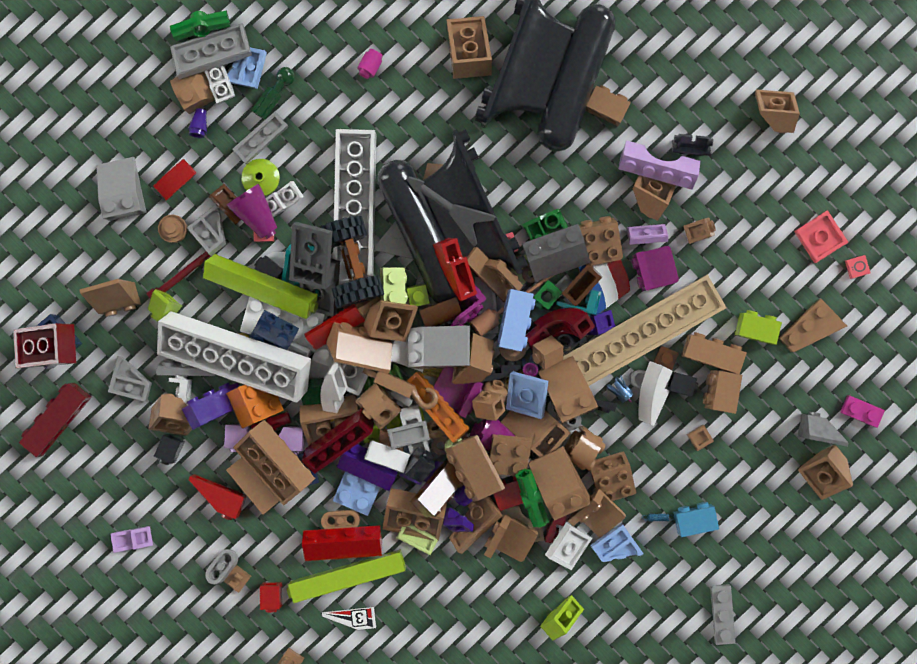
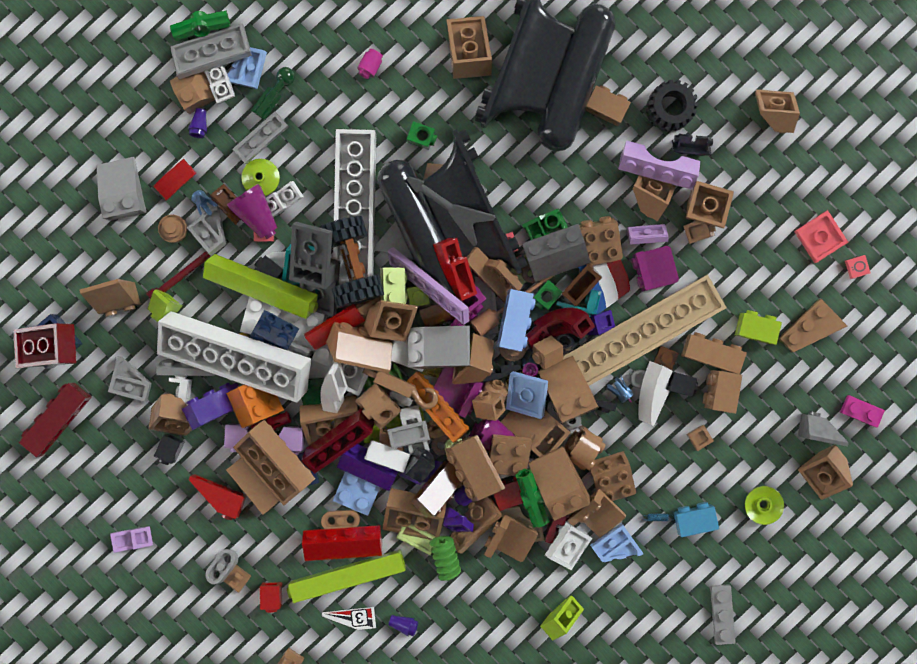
none -> flat silver piece [191,190,218,216]
none -> lavender tile [388,247,469,324]
none -> dark purple cone [389,615,418,637]
none -> green brick [407,121,437,150]
none -> bright green piece [429,536,461,581]
none -> black tyre [646,79,698,132]
none -> medium nougat slope [686,181,734,229]
none -> lime dish [745,486,784,525]

